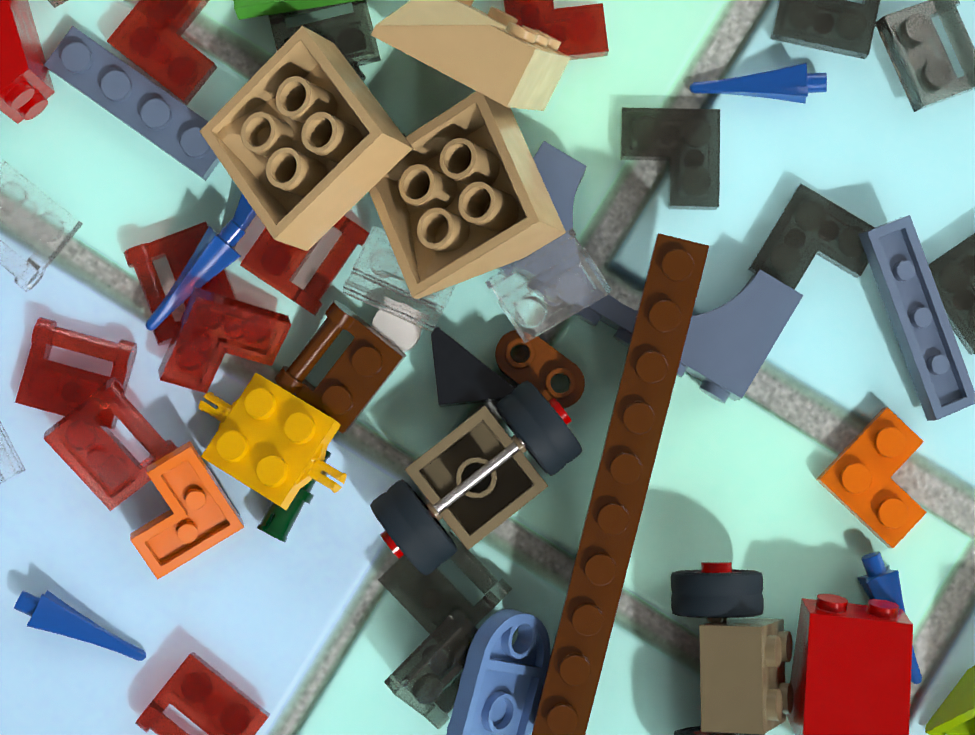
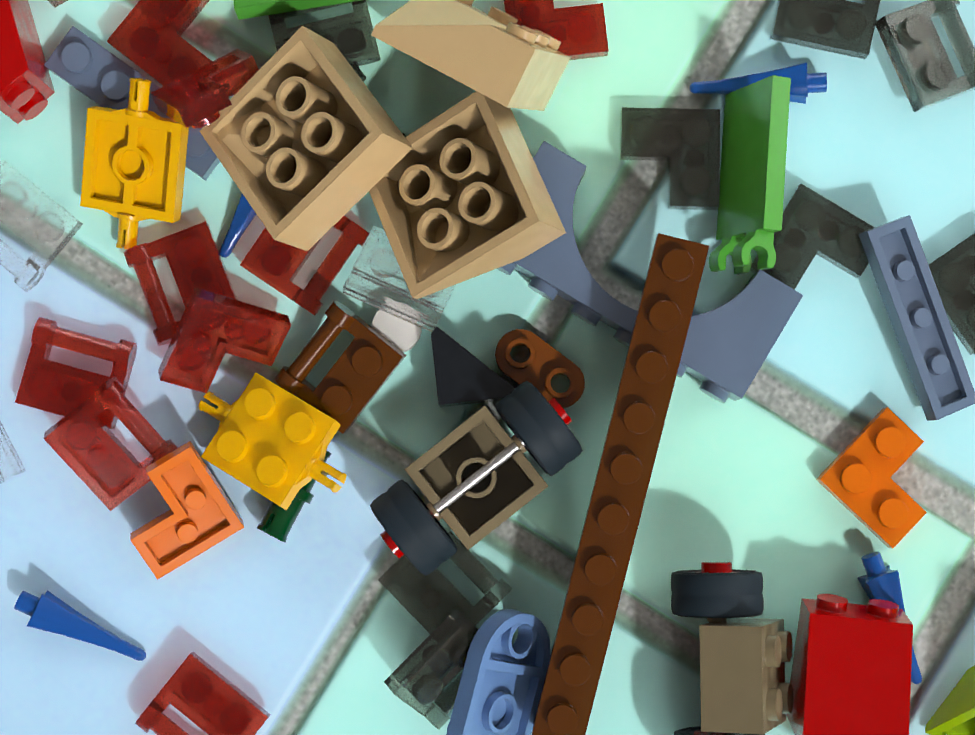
blue piece [145,220,246,331] -> none
clear plate [485,228,612,343] -> none
none -> yellow plate [80,78,189,250]
none -> clear red plate [150,49,259,129]
none -> bright green tile [709,75,791,275]

